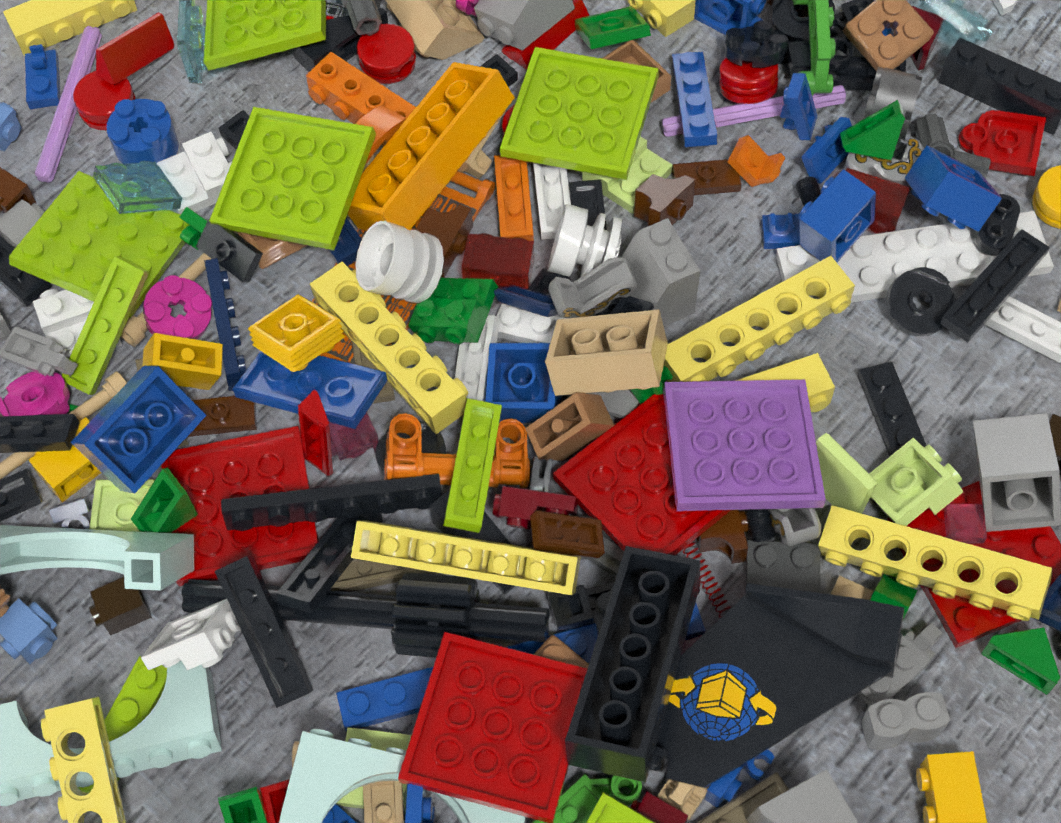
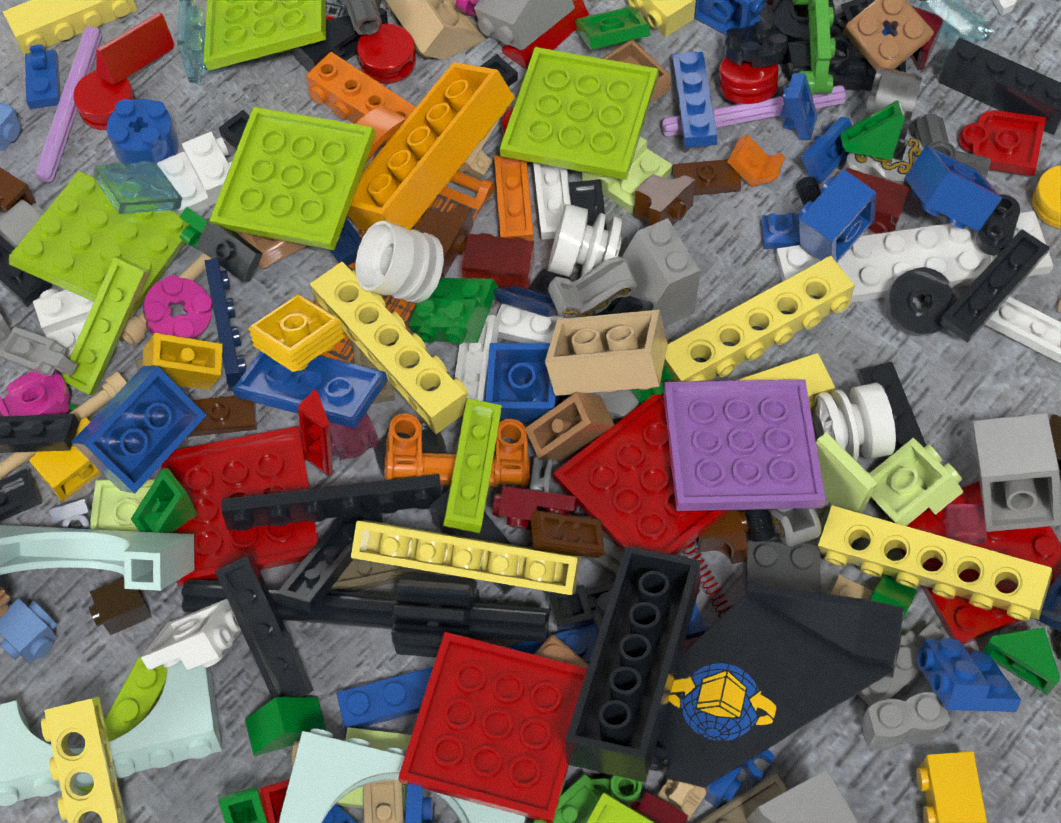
none -> green slope [245,697,327,757]
none -> white wheel [814,383,896,461]
none -> blue plate [917,638,1021,712]

